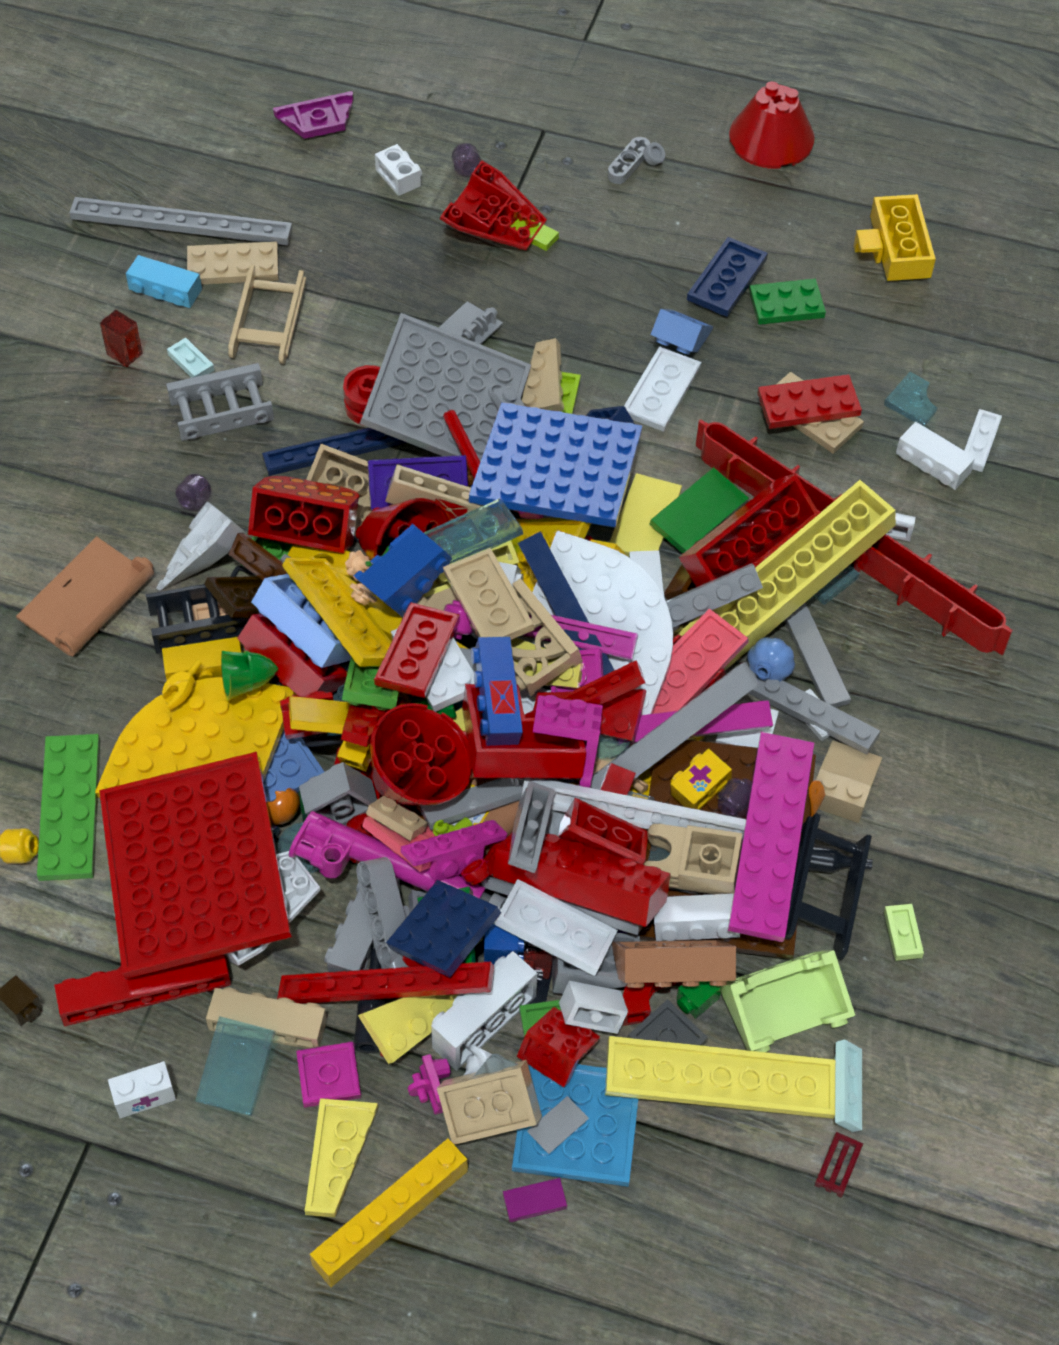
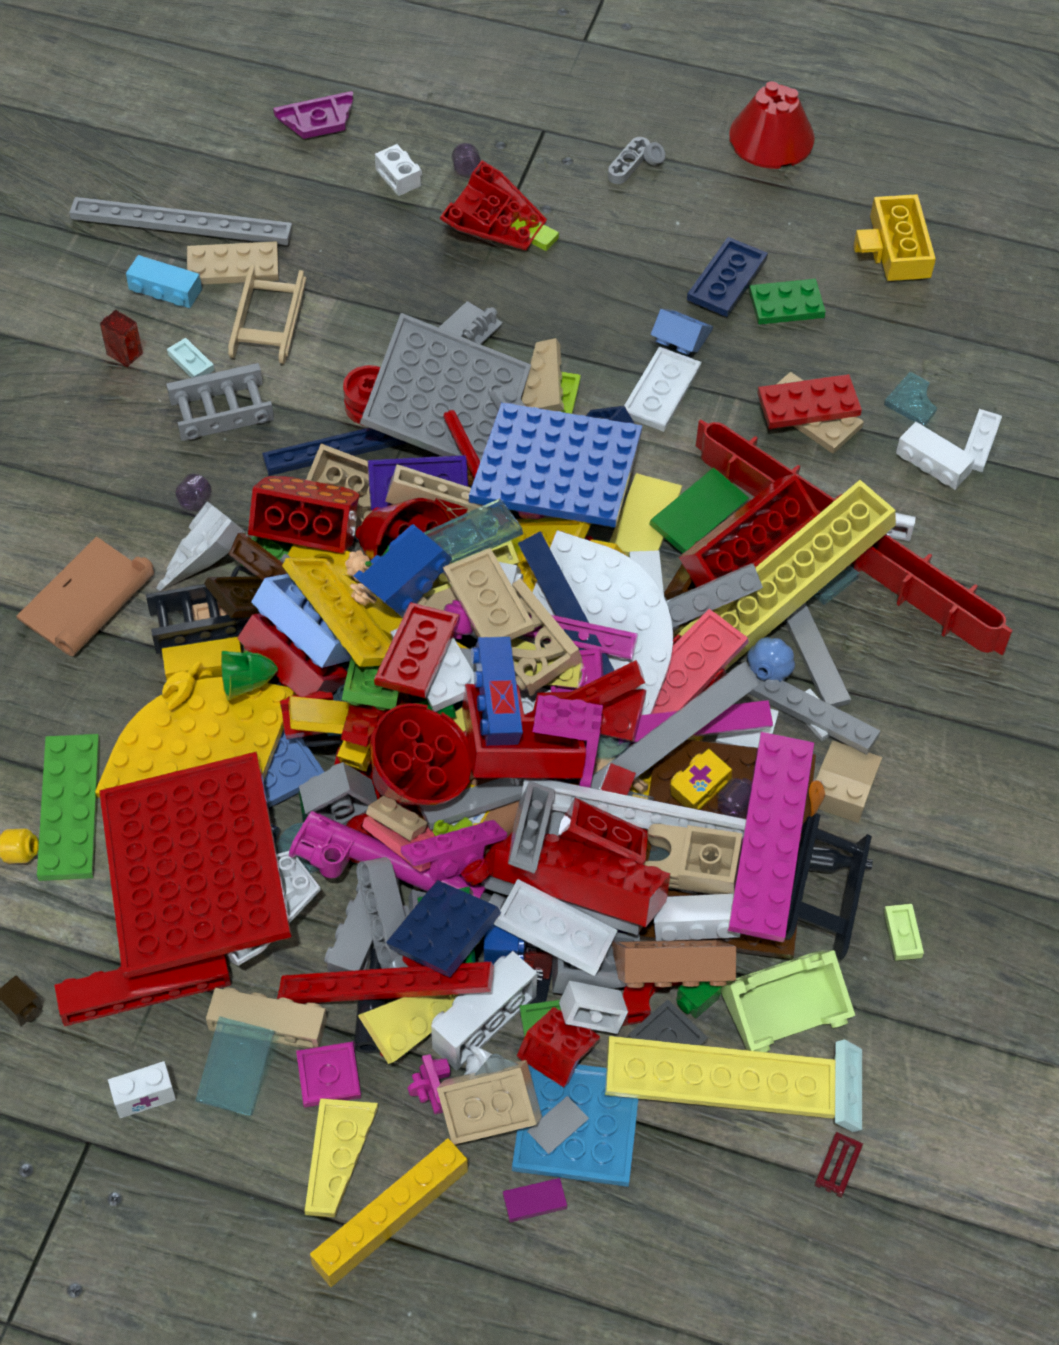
orange hair [267,788,300,825] -> none

